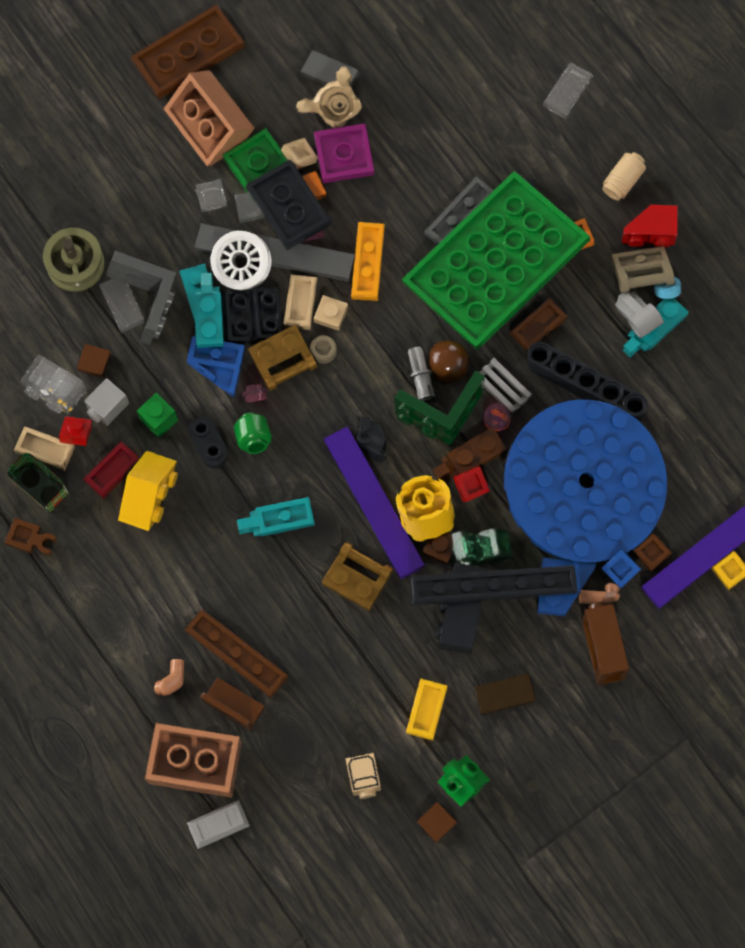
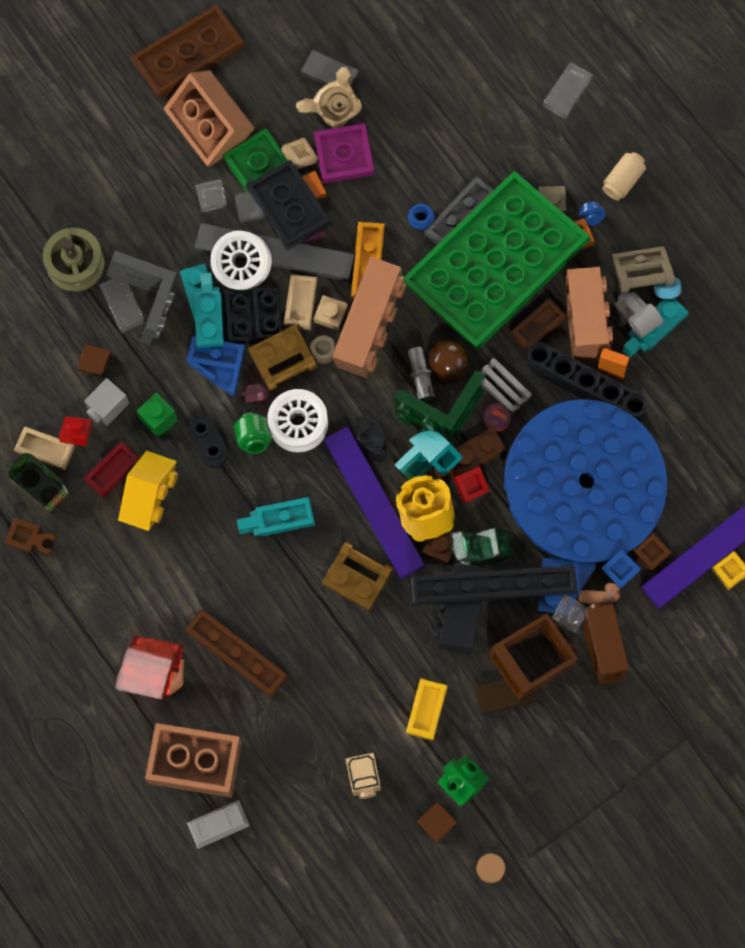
clear brick [20,354,87,415] -> none
reddish brown panel [200,677,265,731] -> none
red slope [621,205,678,248] -> none
none -> clear red slope [115,635,184,700]
none -> white wheel [268,389,328,452]
none -> nougat brick [332,256,407,378]
none -> teal brick [395,431,463,480]
none -> blue plate [408,204,434,230]
none -> medium nougat tile [476,854,505,884]
none -> reddish brown window [488,614,578,700]
none -> dark tan plate [538,186,566,214]
none -> clear plate [552,595,588,633]
none -> nougat brick [564,267,613,363]
none -> blue plate [579,202,606,226]
none -> orange tile [597,348,629,384]

